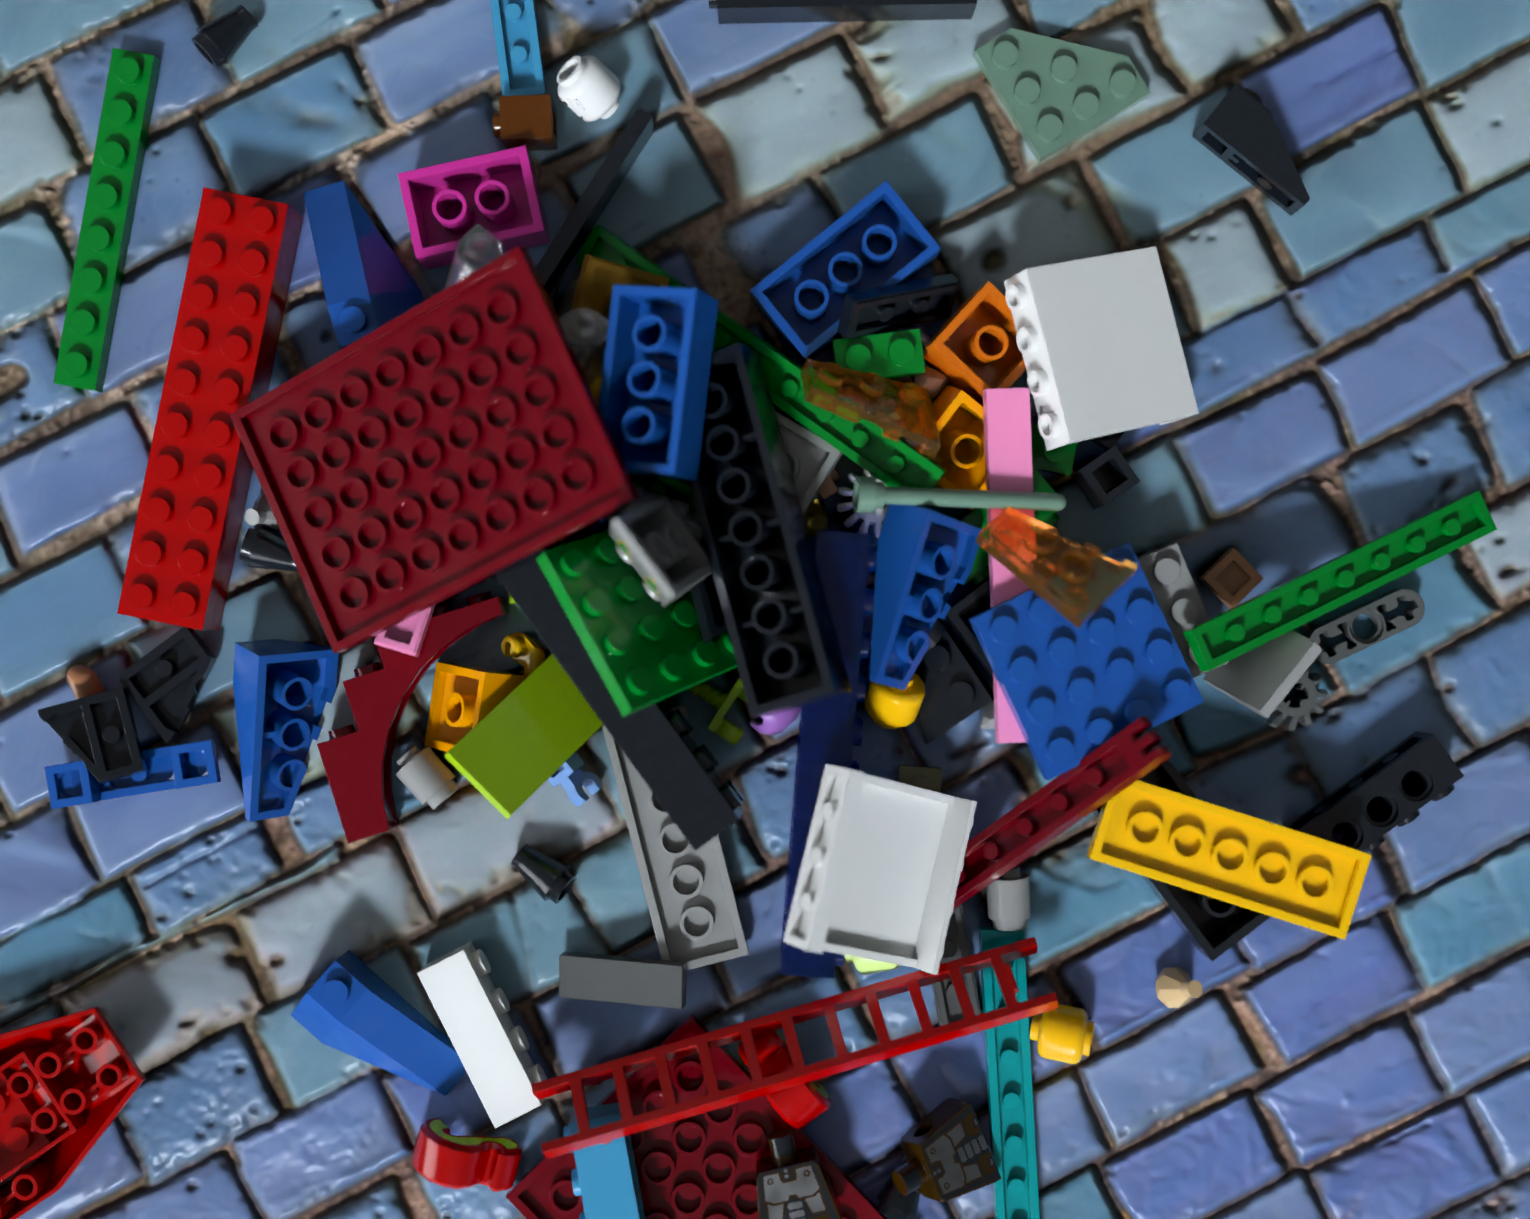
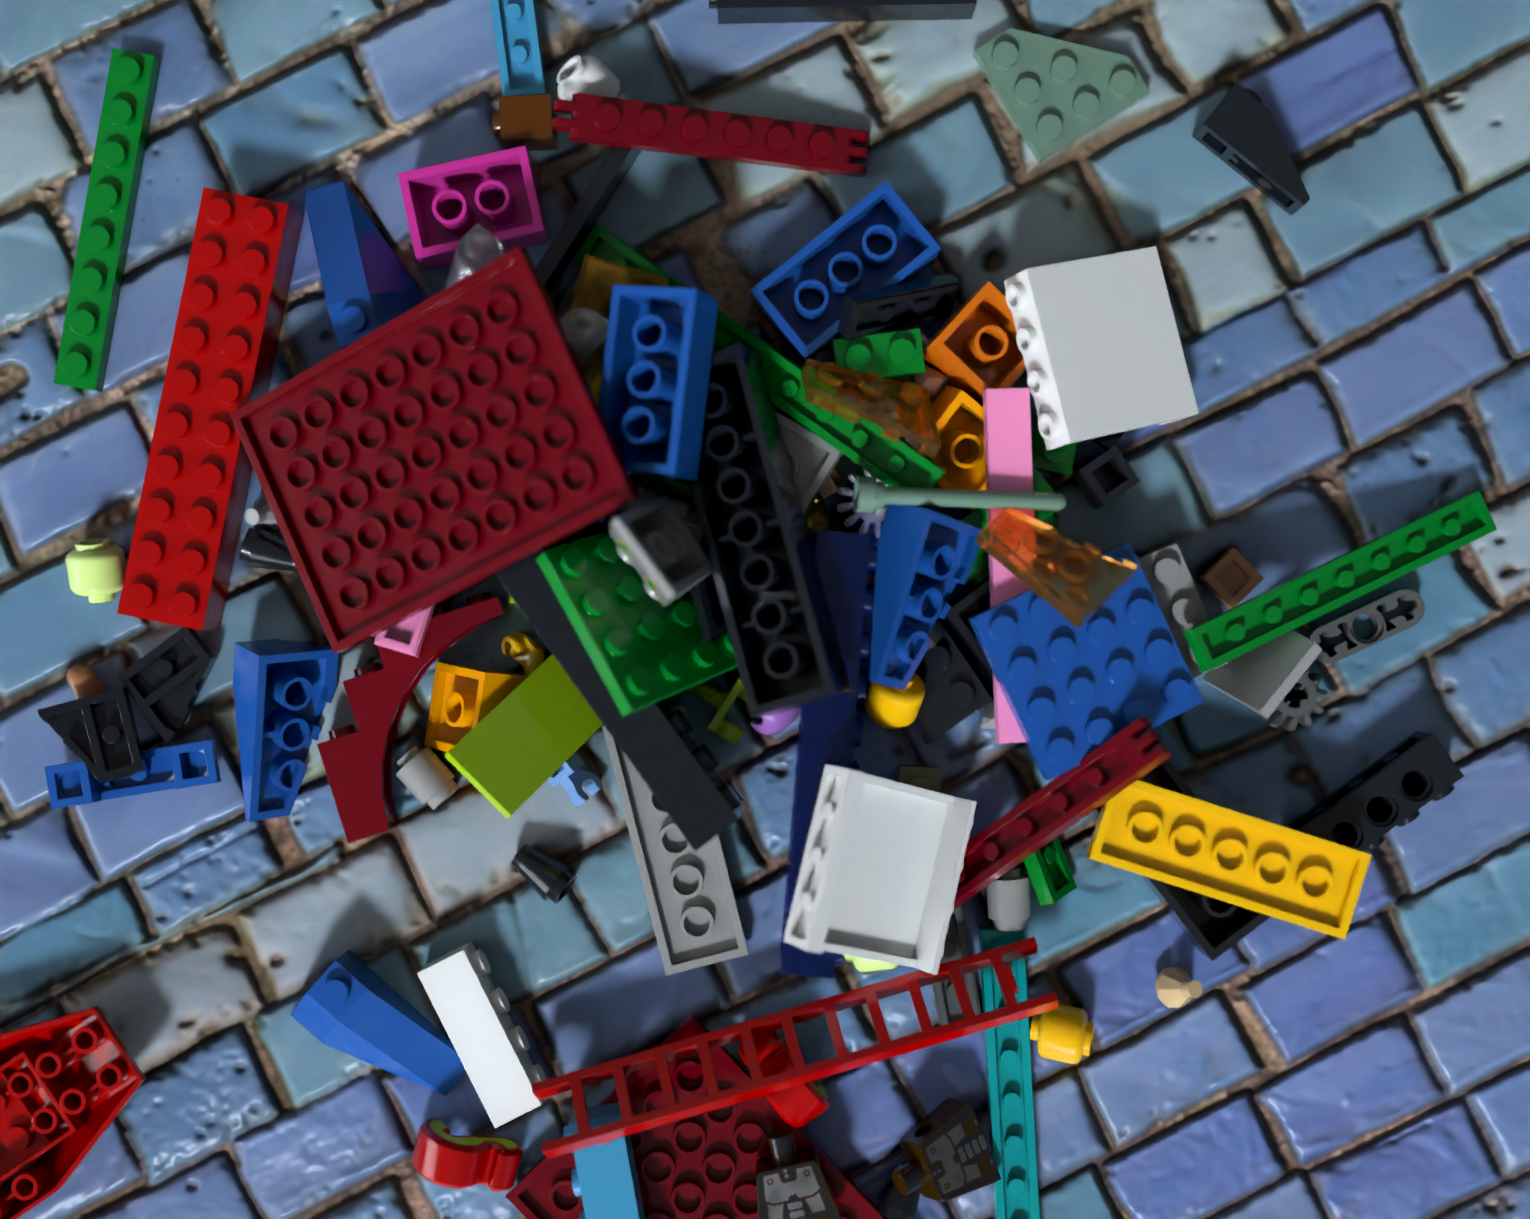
black cone [191,5,258,67] -> none
dark grey tile [559,951,687,1009] -> none
none -> yellowish green head [65,538,127,603]
none -> dark red hinge [552,93,870,177]
none -> green plate [1023,836,1077,905]

